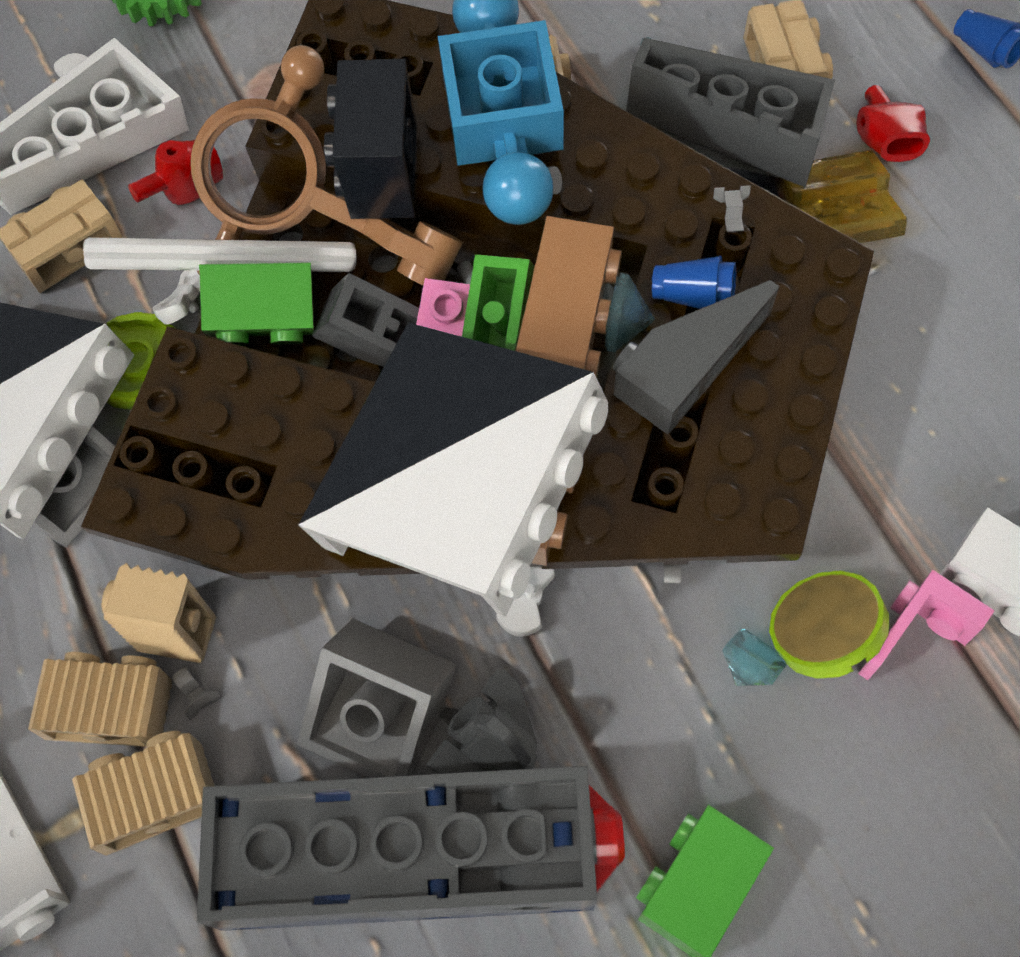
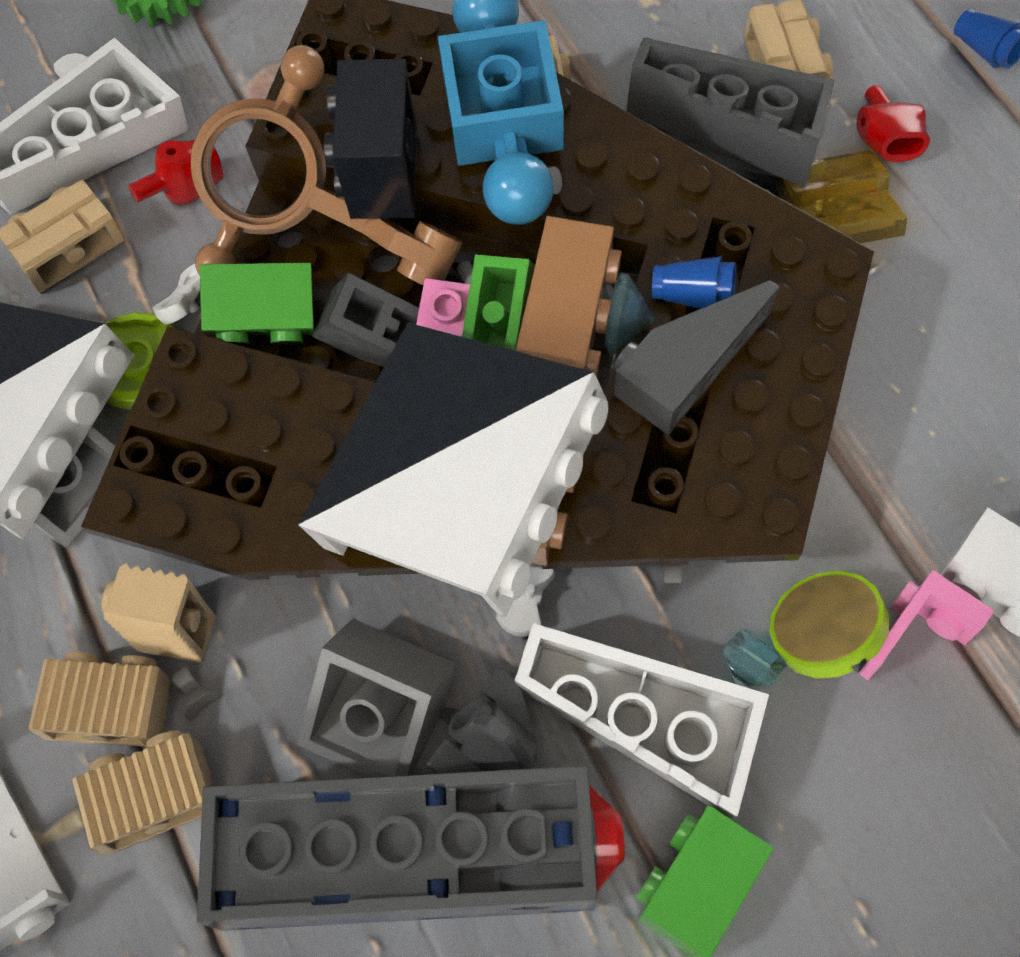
white axle [83,237,357,272] -> none
light grey piece [713,185,751,232] -> none
none -> white wedge [515,623,769,819]

